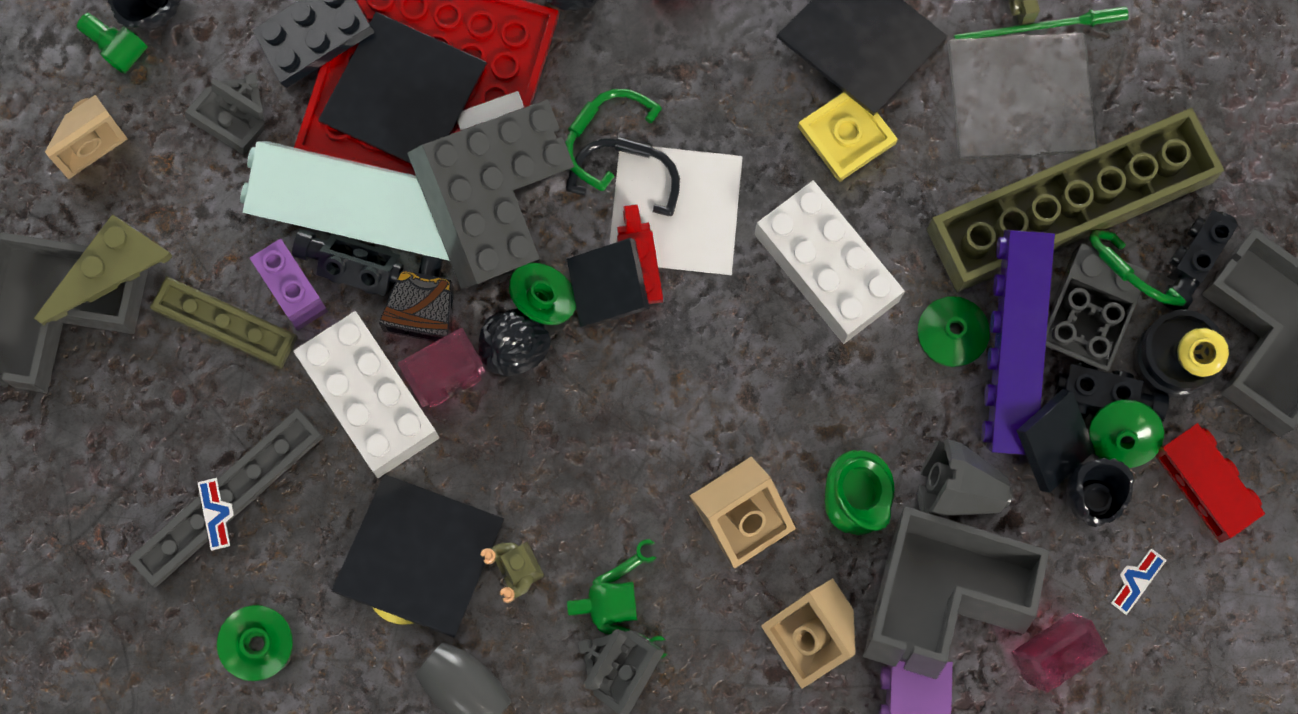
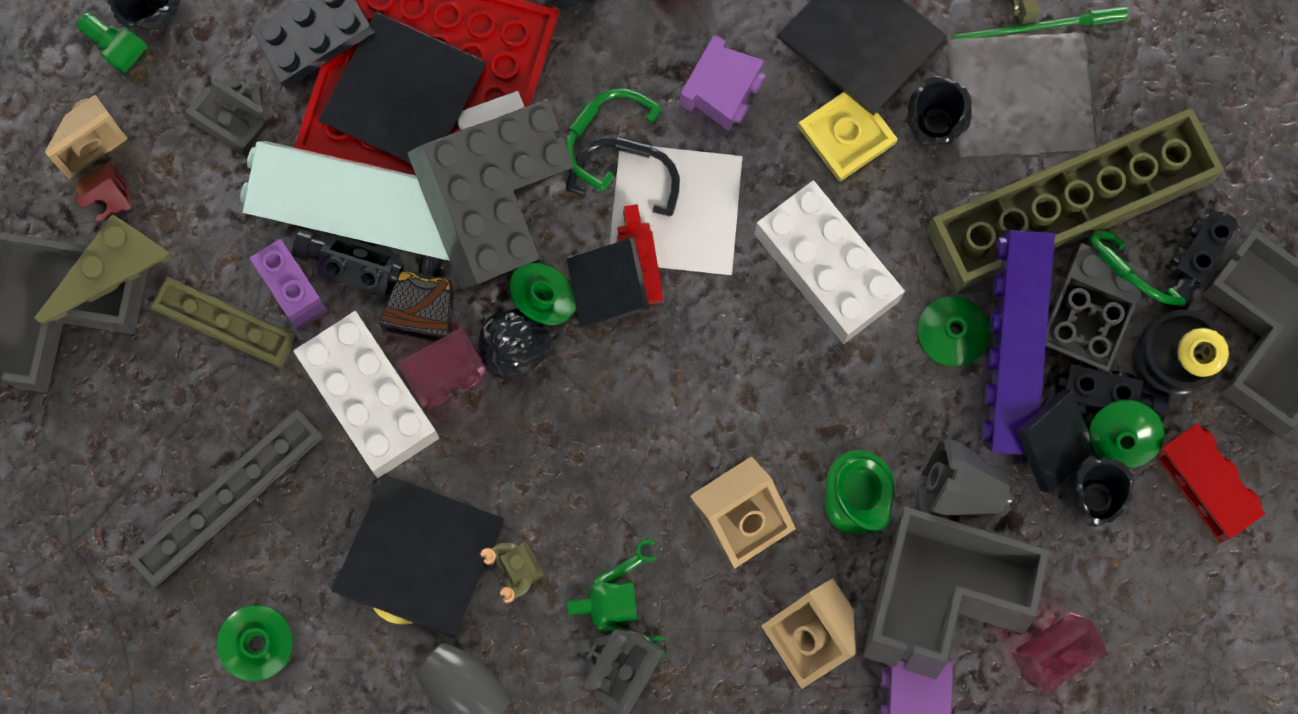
sticker [197,478,234,551] -> none
sticker [1111,549,1167,615] -> none
none -> dark red hinge [76,161,132,221]
none -> medium lavender hips [679,35,766,131]
none -> black hair [908,76,972,146]

